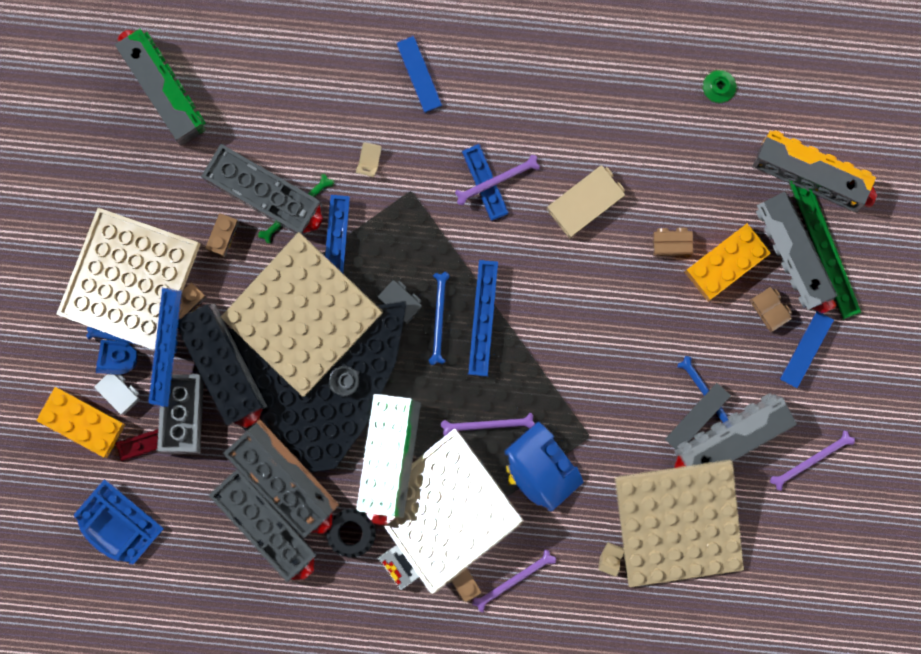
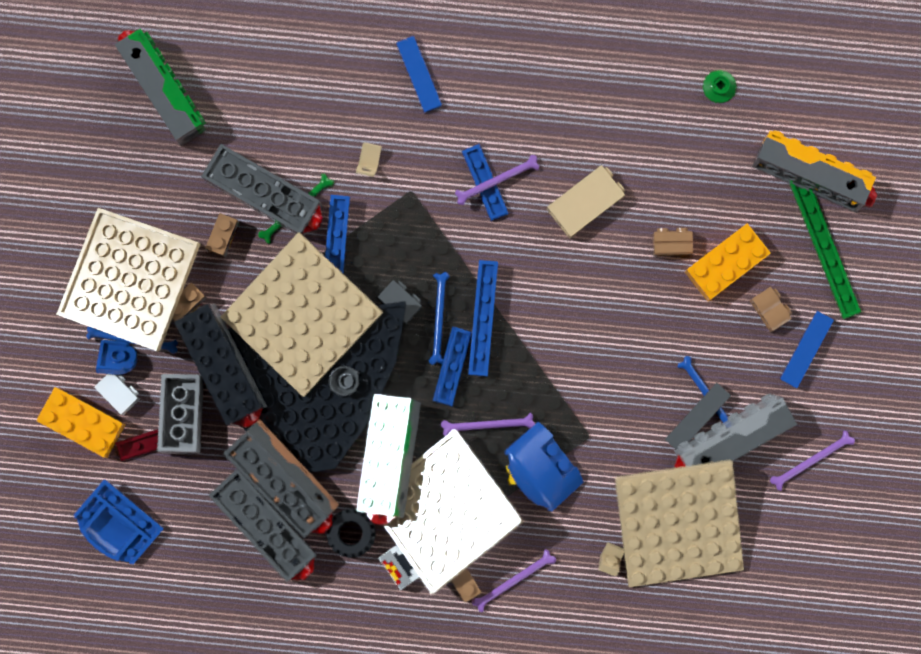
blue plate [149,288,182,407] -> none
dark grey piece [756,192,838,313] -> none
none -> blue tile [433,327,472,406]

